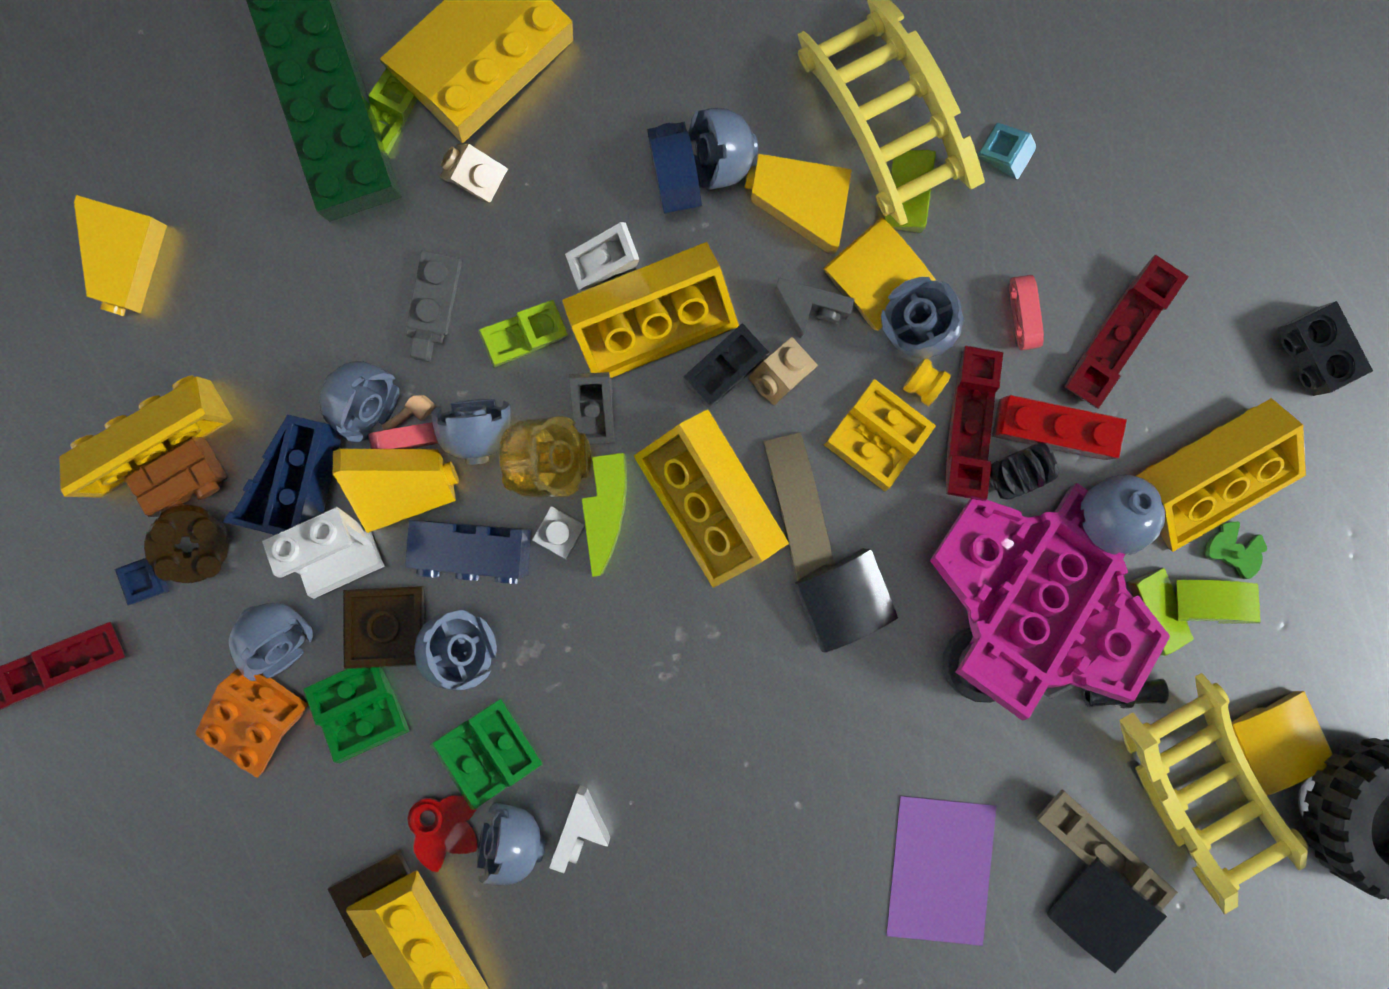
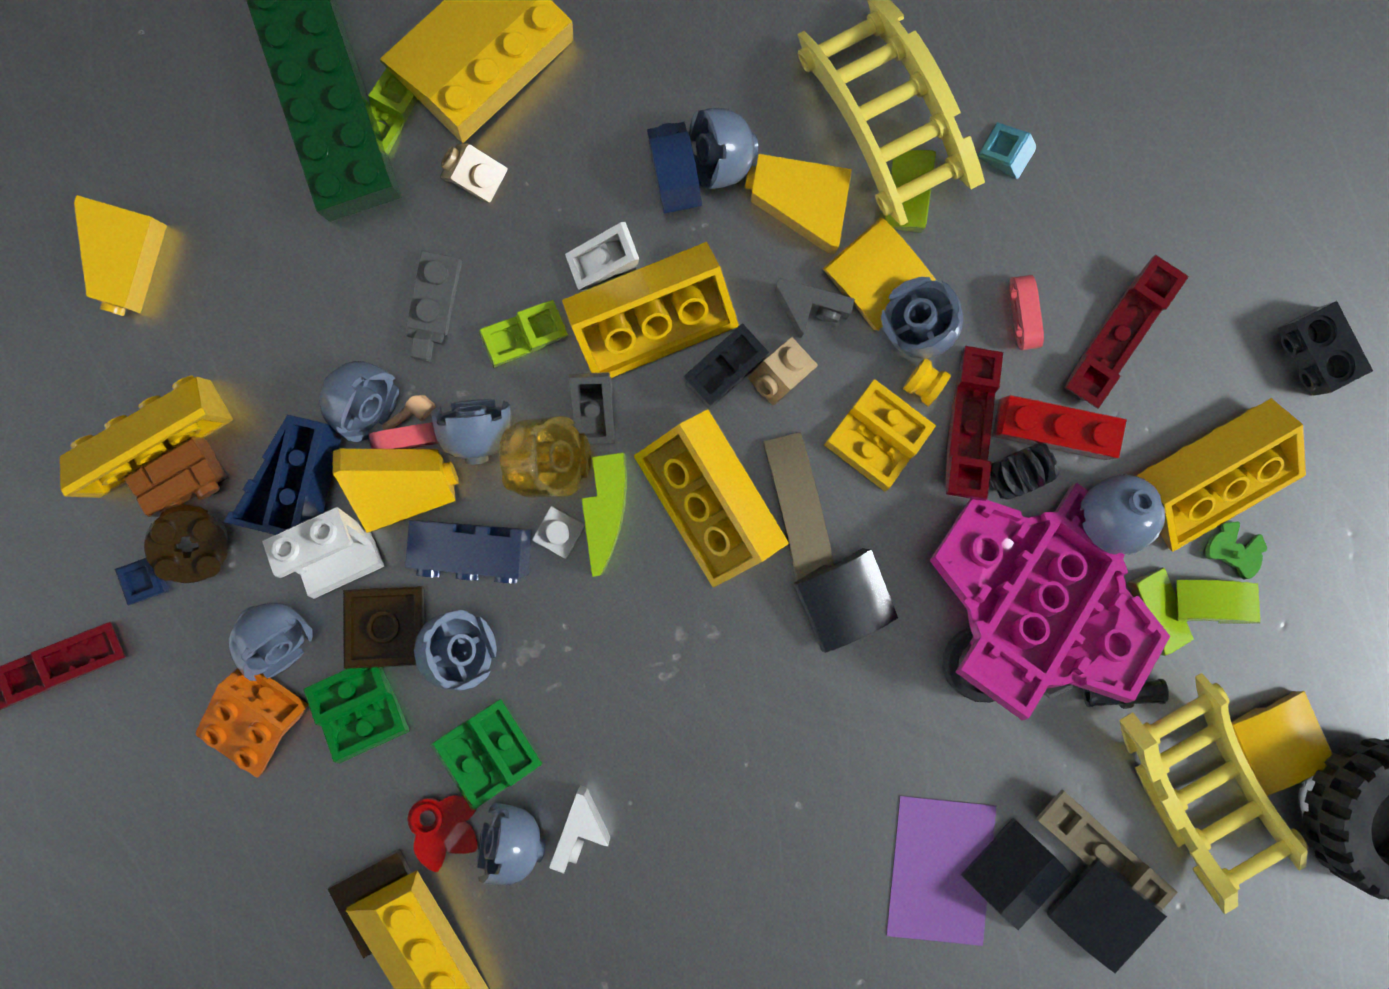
none -> black slope [961,818,1071,930]

